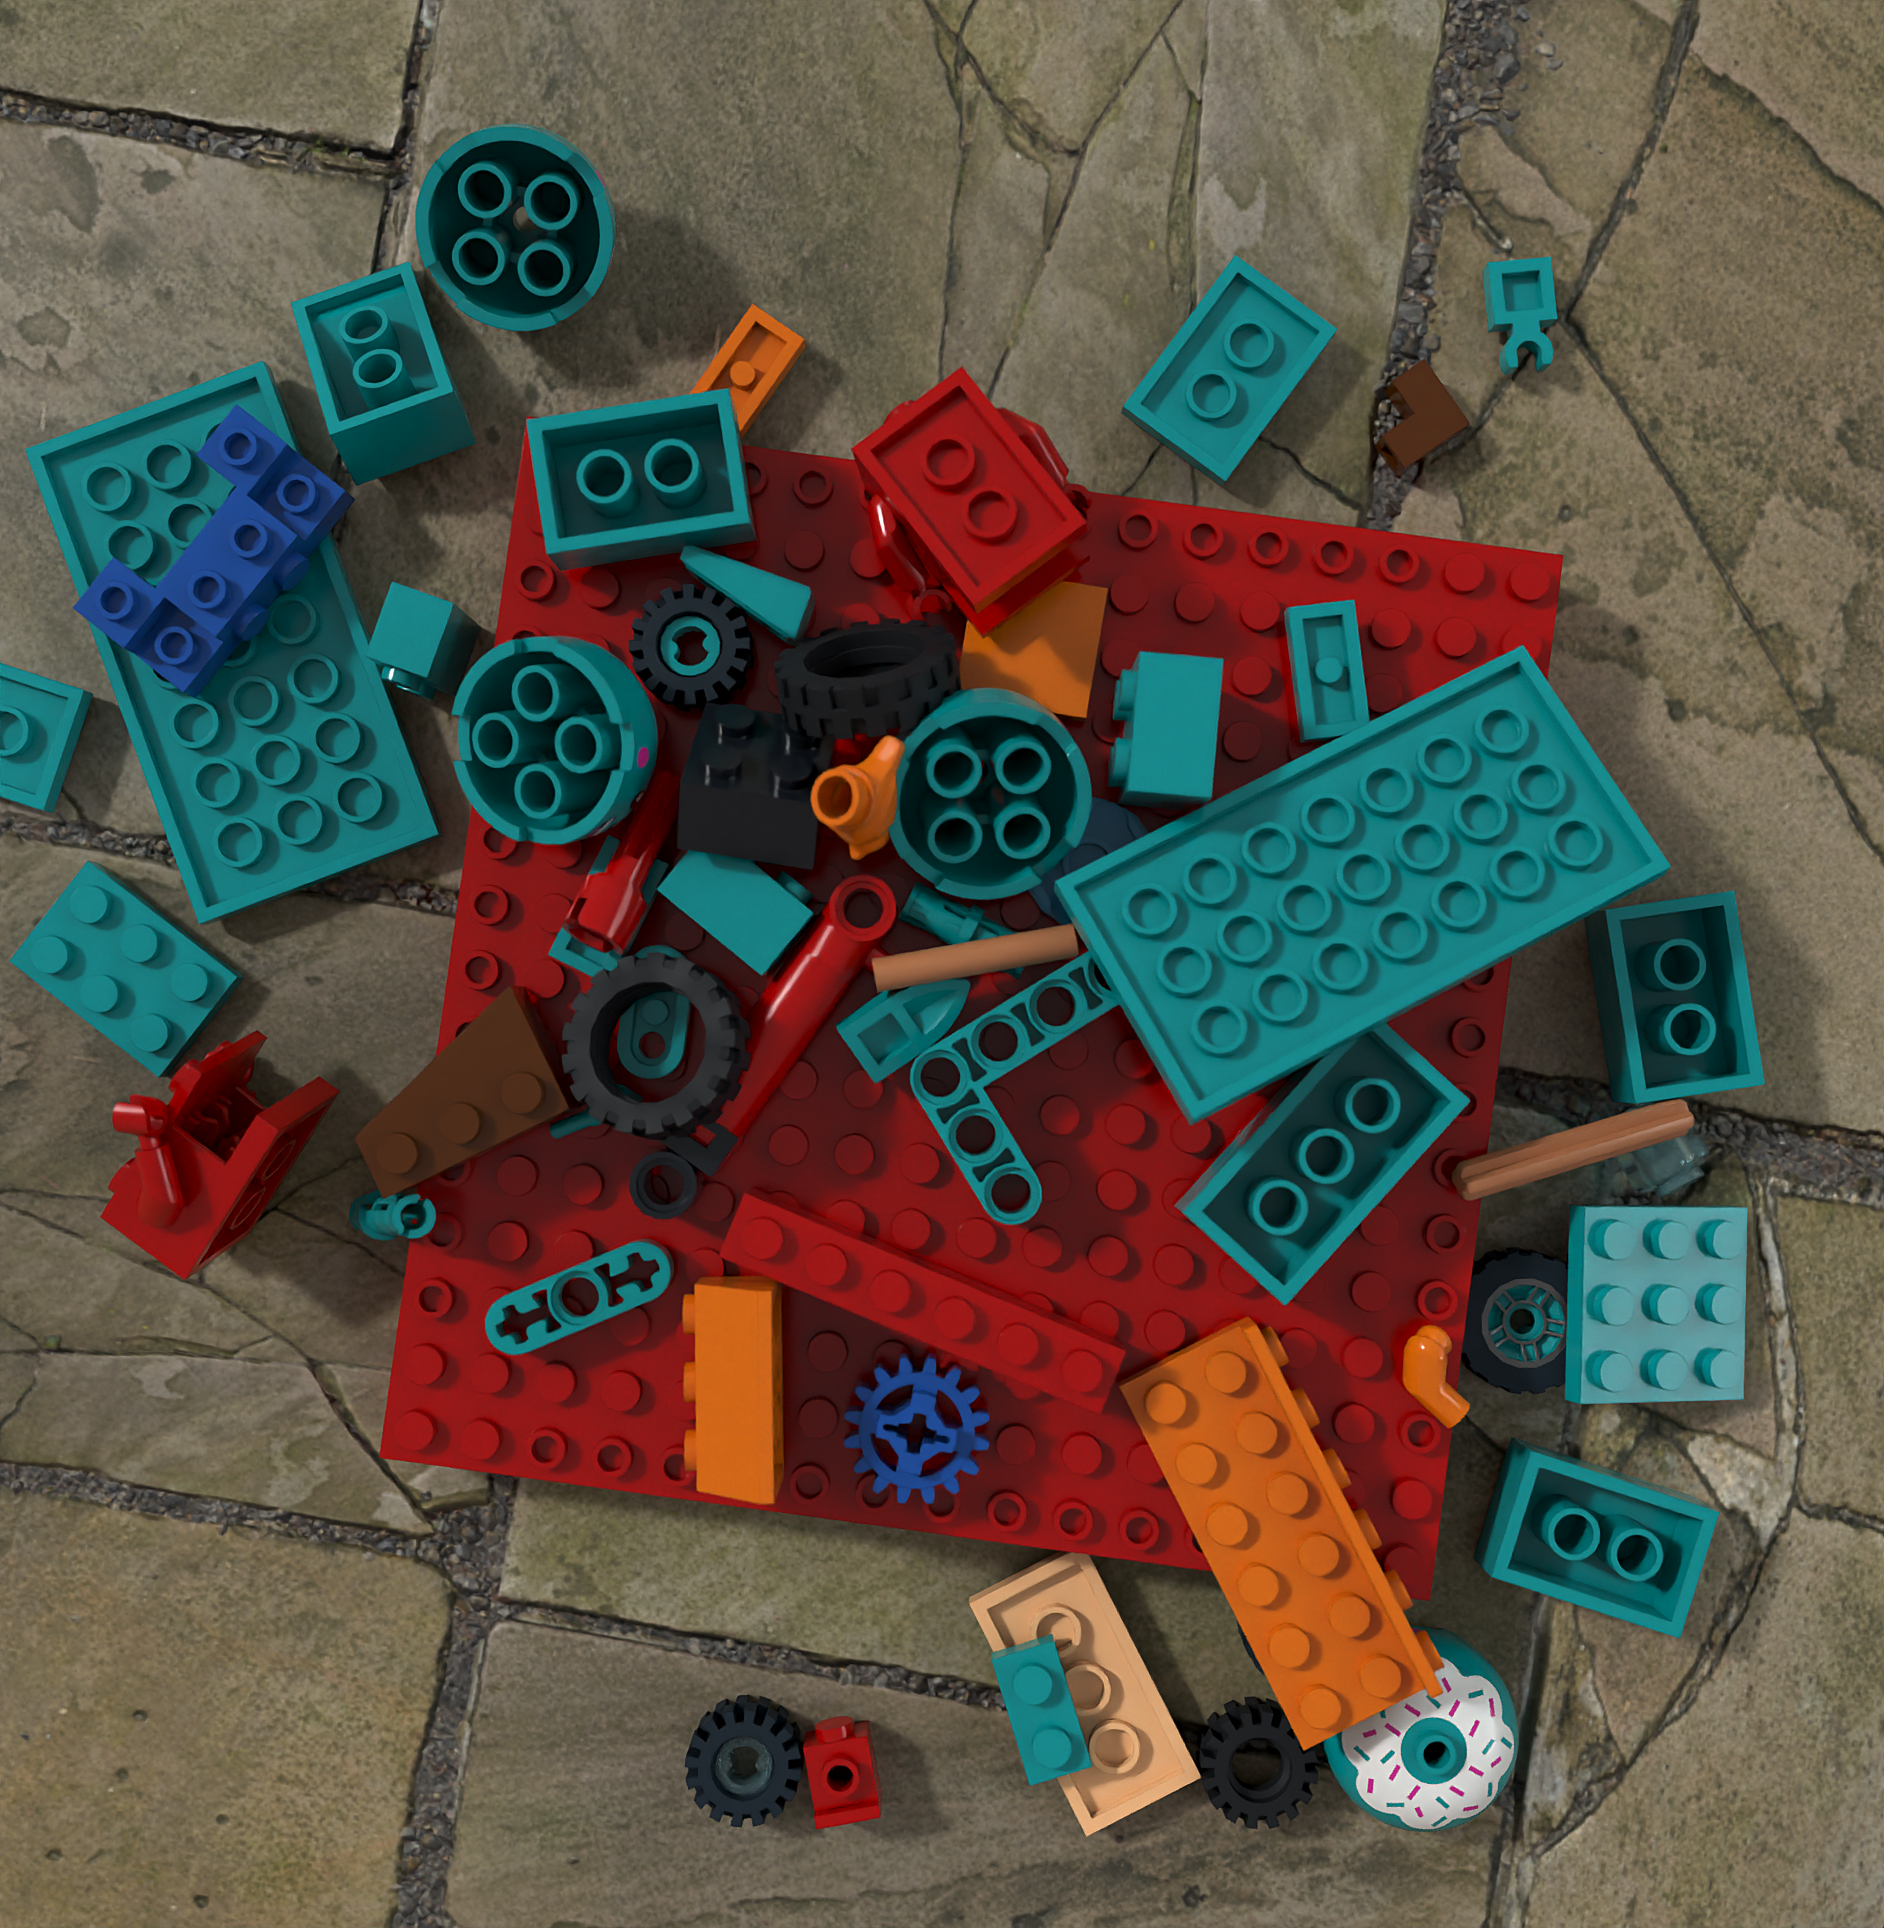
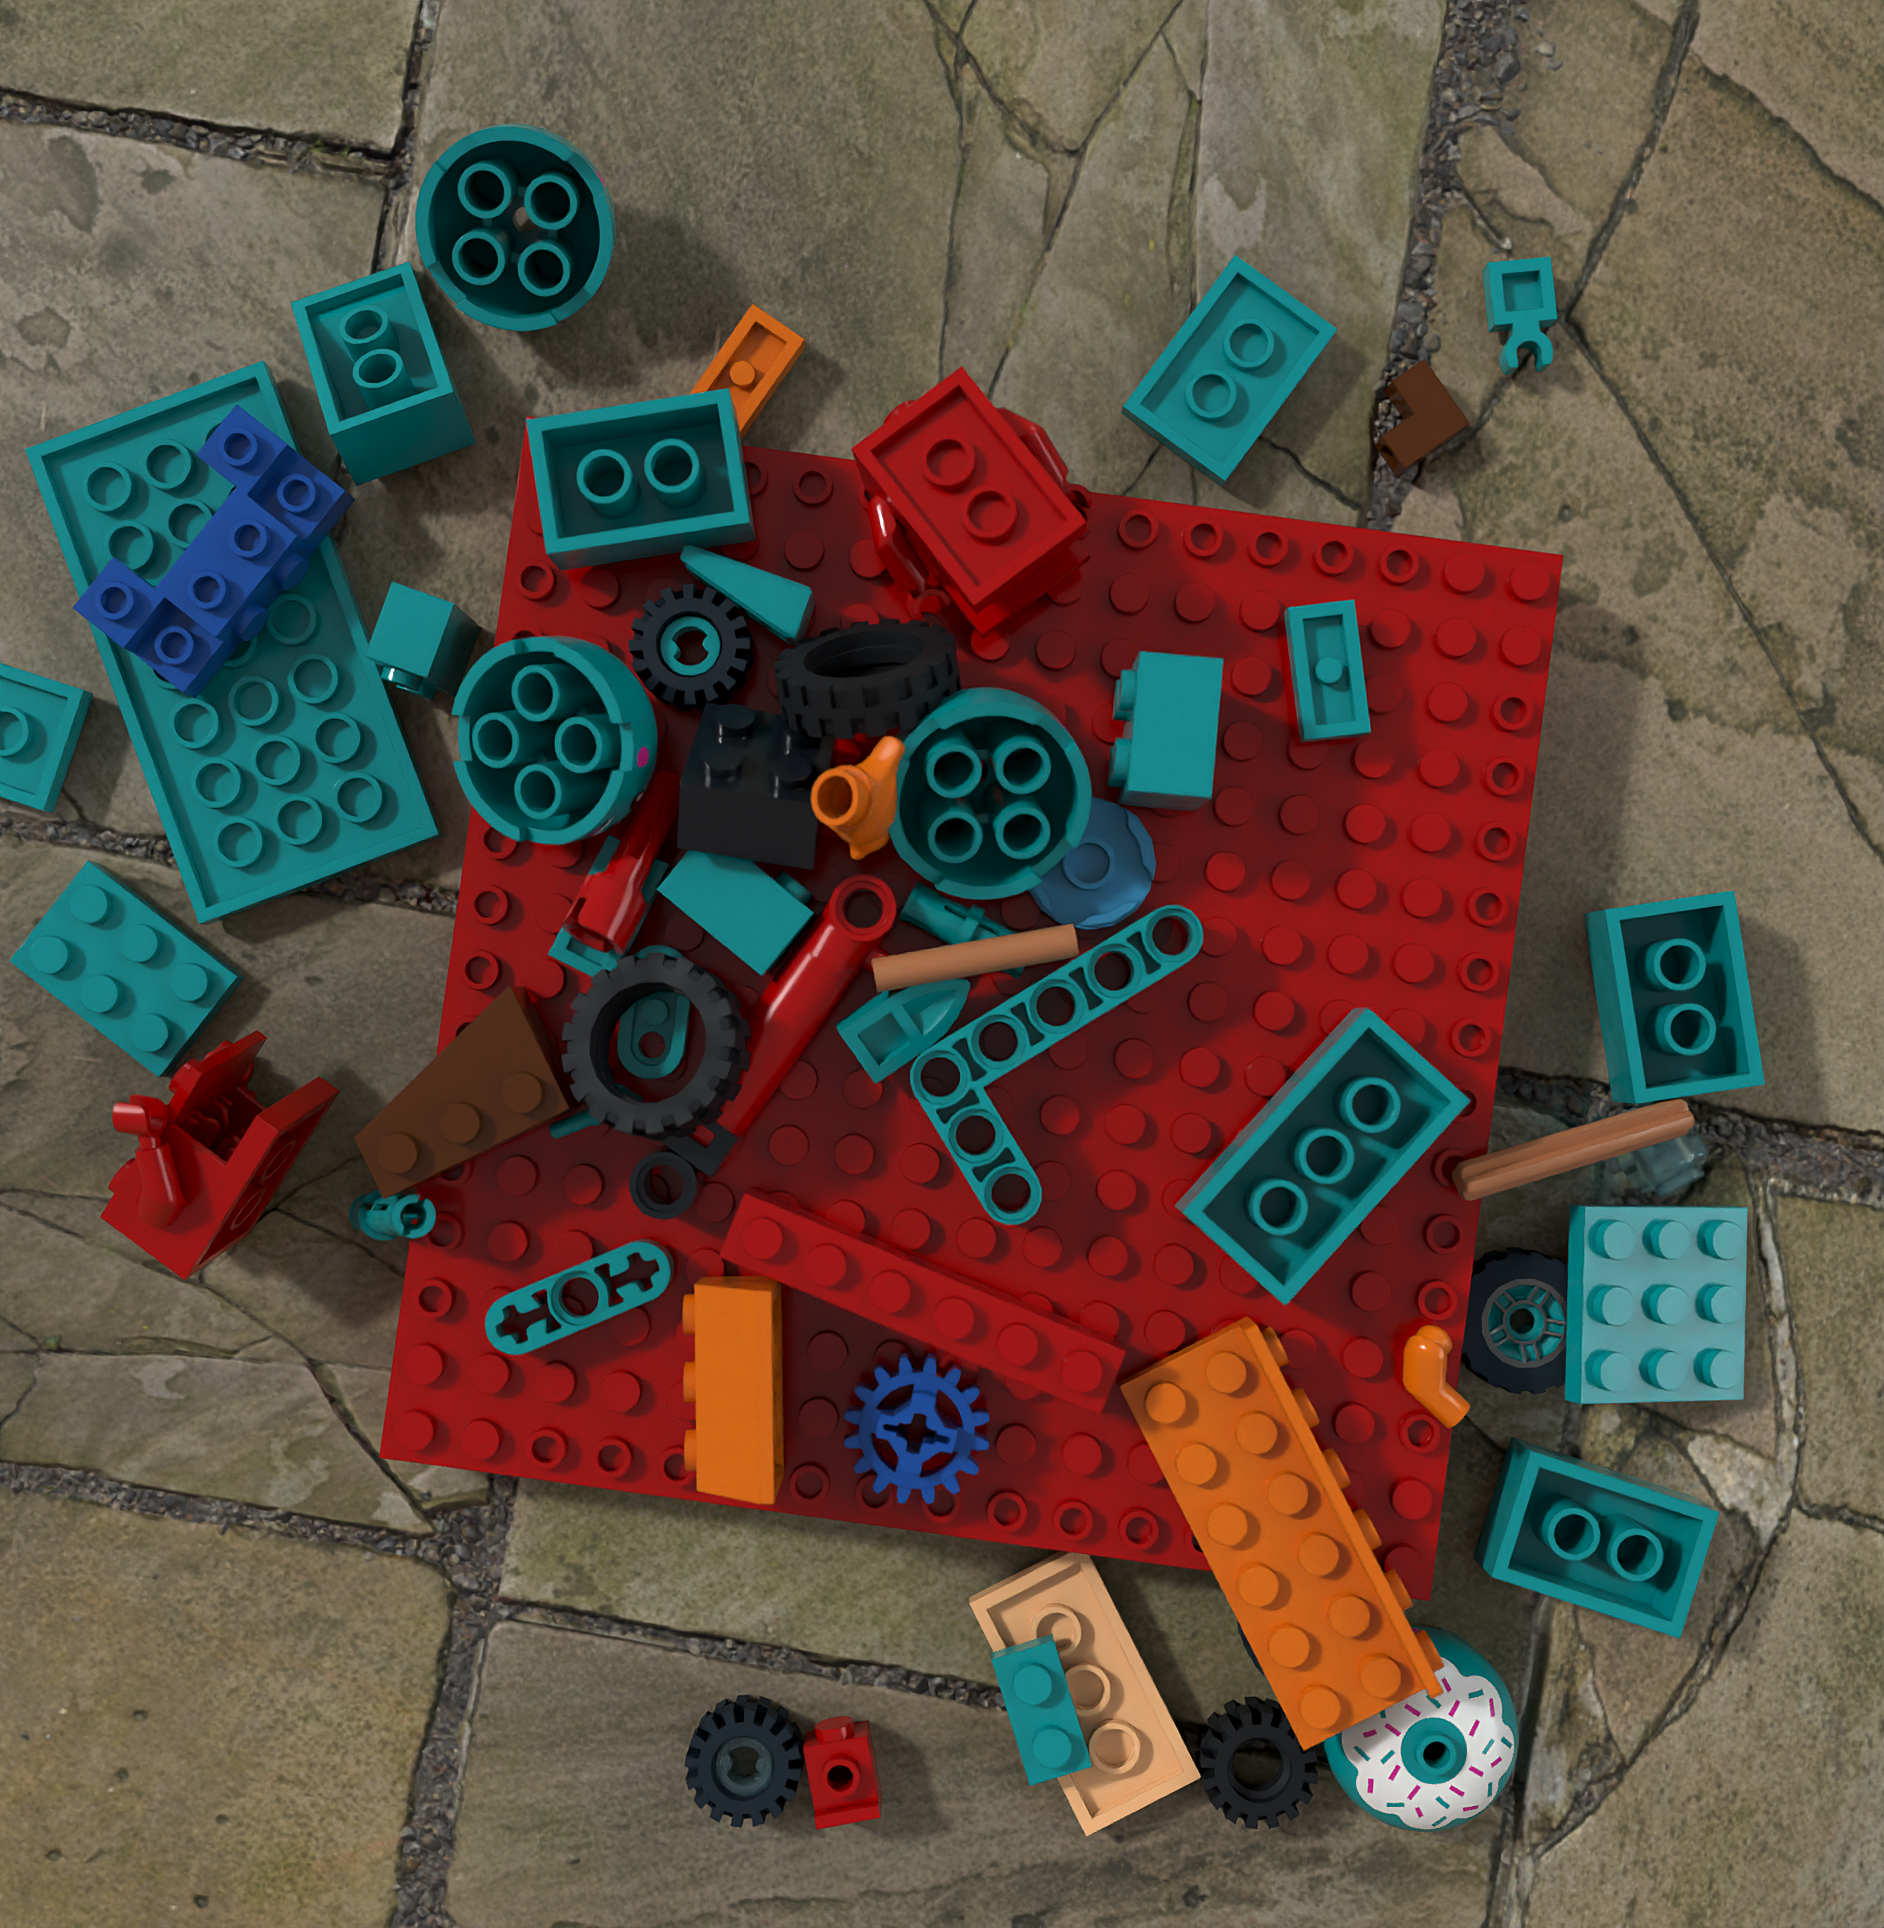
orange tile [959,581,1108,722] -> none
teal plate [1054,645,1671,1126] -> none

